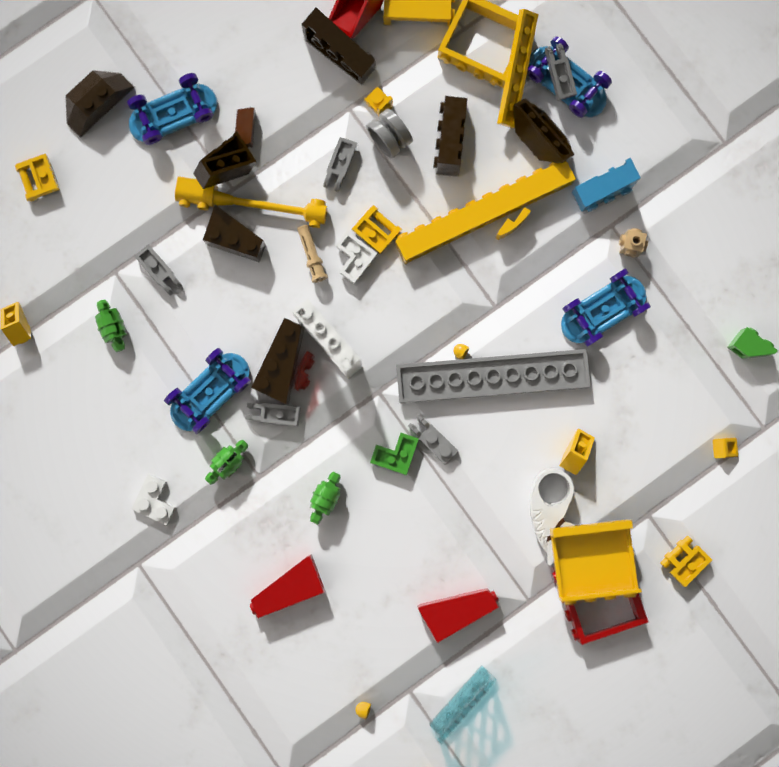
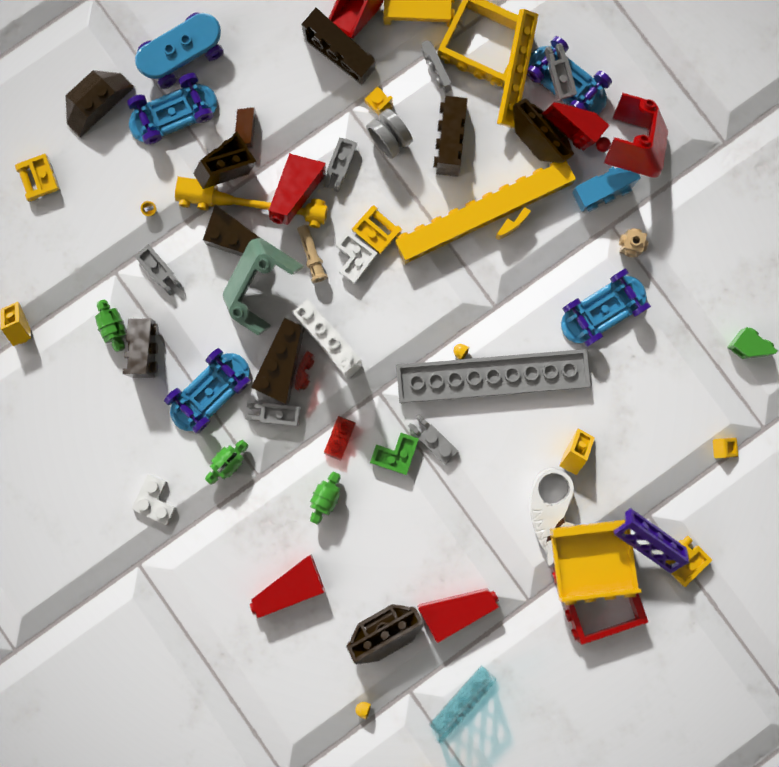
none -> wedge [122,318,158,378]
none -> dark azure piece [135,12,224,89]
none -> yellow hinge [141,201,157,216]
none -> sand green windscreen [223,238,304,336]
none -> red slope [268,153,326,225]
none -> clear red slope [323,416,356,461]
none -> dark brown wedge [346,604,424,664]
none -> light grey hinge [421,40,452,93]
none -> red slope [542,102,611,152]
none -> red windscreen [604,93,668,178]
none -> dark purple fence [614,508,689,574]

